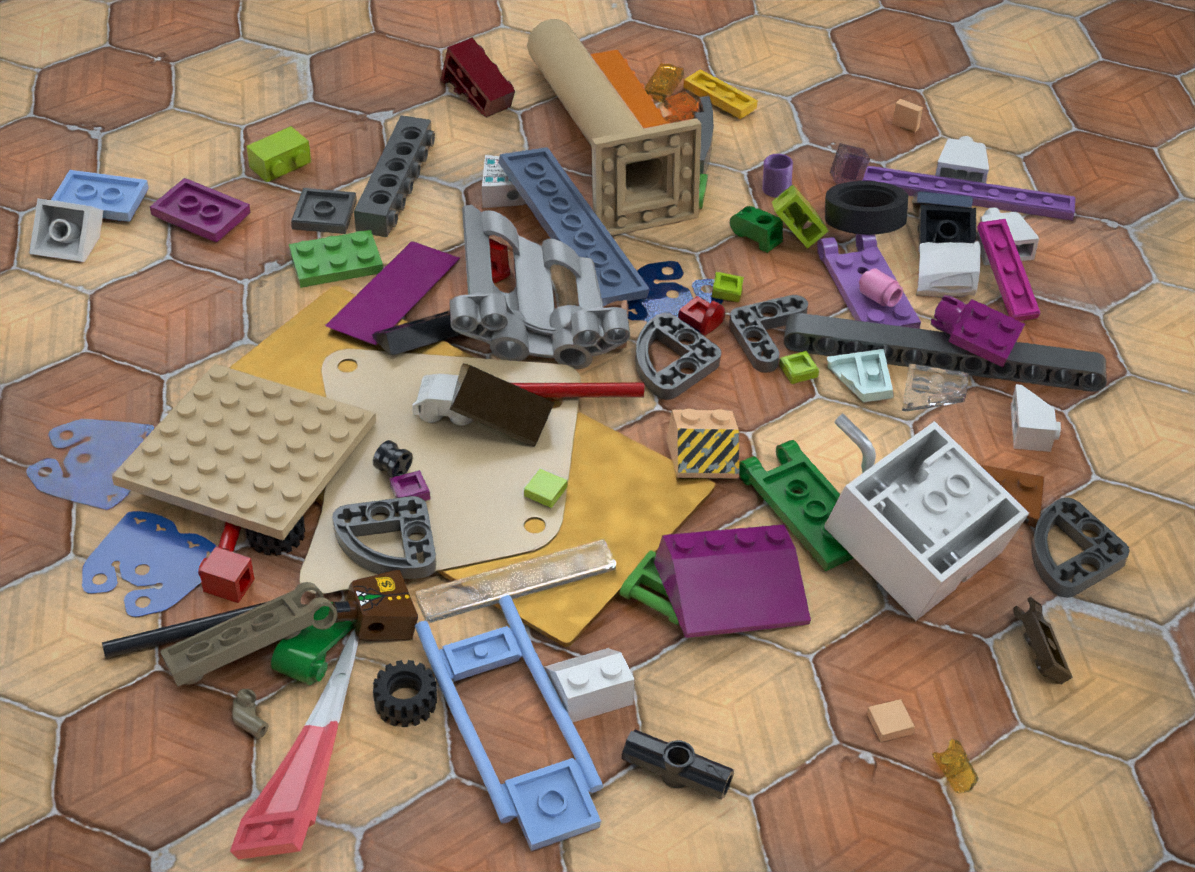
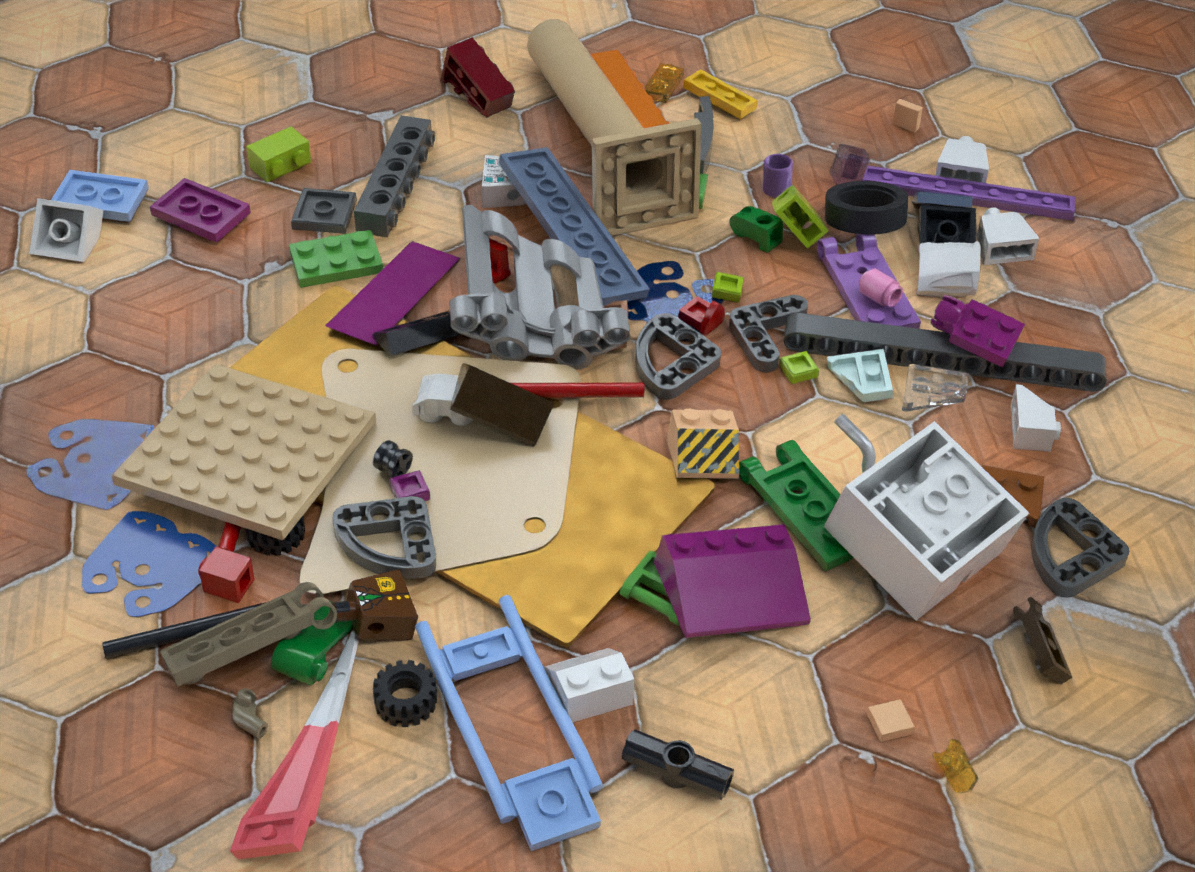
clear tile [416,539,616,623] -> none
lime tile [524,469,568,508] -> none
clear orange tile [664,91,699,123] -> none
dark pink tile [977,219,1041,321] -> none

